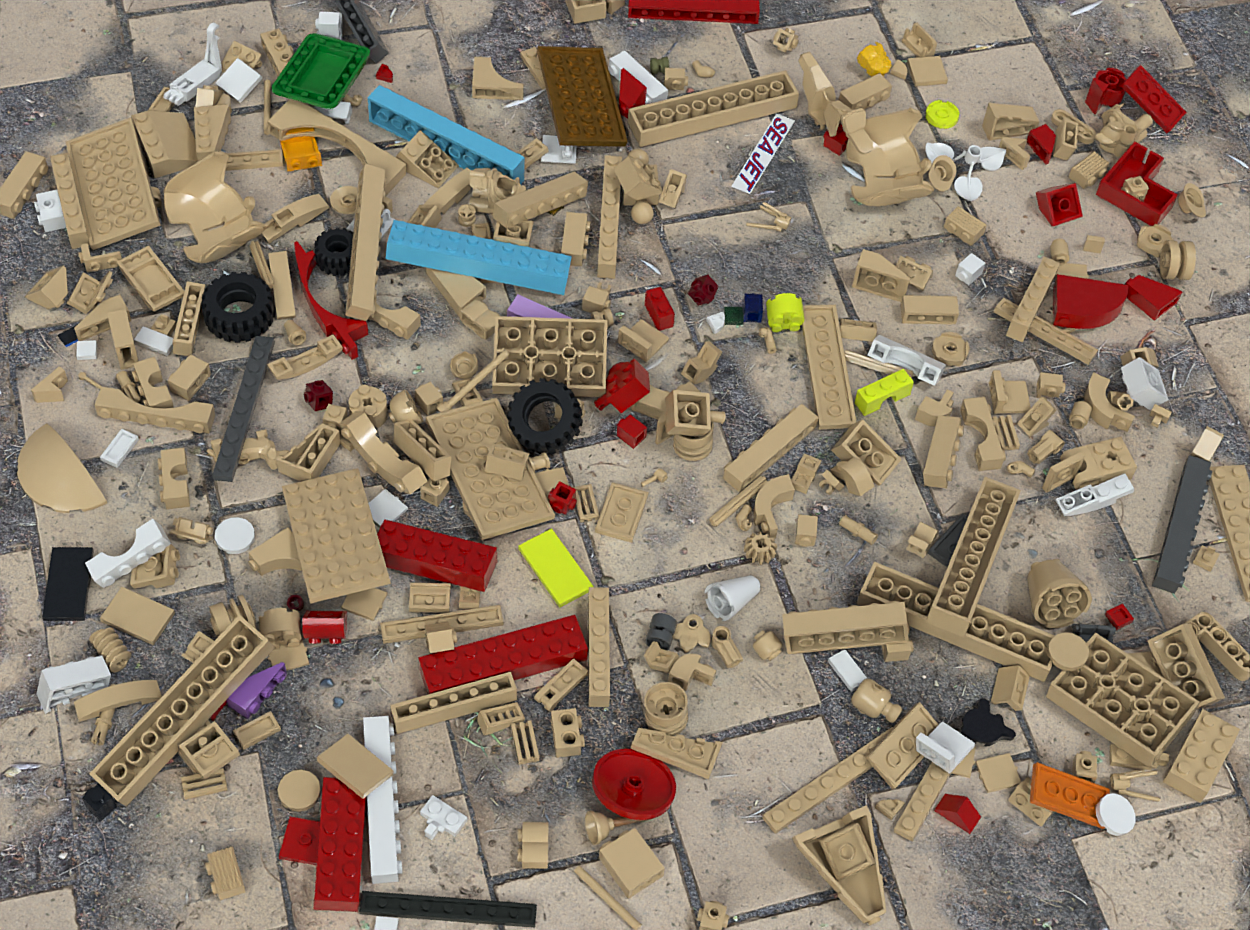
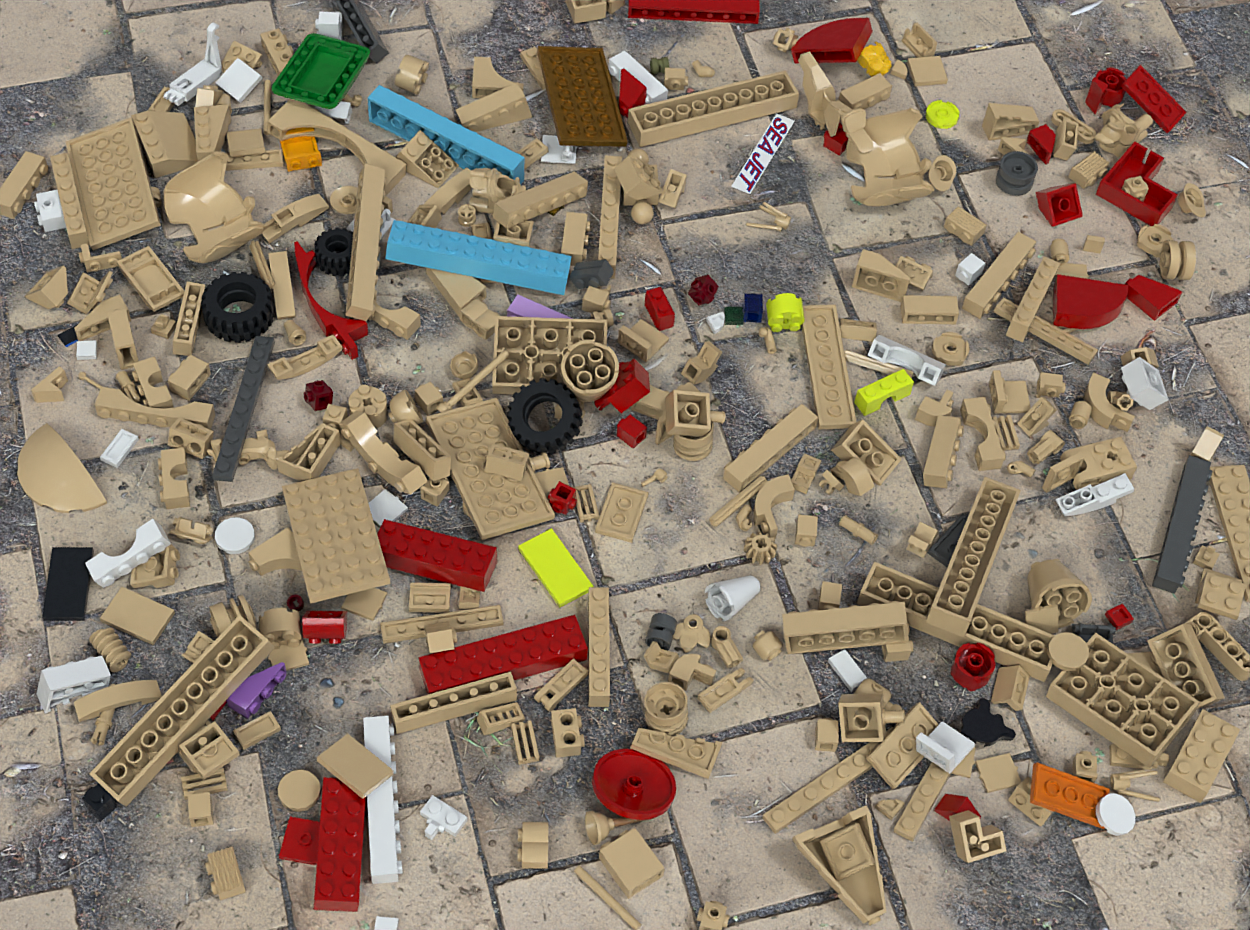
white tile [134,326,173,356] -> none
pearl dark grey tile [359,891,537,928] -> none
red tile [376,63,393,83] -> none
white plant [925,143,1006,201] -> none
tan tile [1149,404,1172,428] -> none
none -> tan brick [168,418,214,459]
none -> tan brick [188,791,214,827]
none -> tan tile [226,128,265,157]
none -> tan brick [395,54,429,95]
none -> tan wedge [456,82,532,132]
none -> tan cone [561,340,619,402]
none -> dark grey brick [569,259,614,289]
none -> tan hinge [697,667,753,713]
none -> red brick [791,18,873,64]
none -> tan brick [815,718,839,752]
none -> tan brick [818,581,842,610]
none -> tan brick [838,693,905,742]
none -> tan brick [949,810,1006,863]
none -> red brick [950,643,996,691]
none -> tan brick [962,231,1037,319]
none -> dark grey wheel [996,151,1038,196]
none -> tan piece [1025,604,1058,634]
none -> tan bracket [1195,568,1246,620]

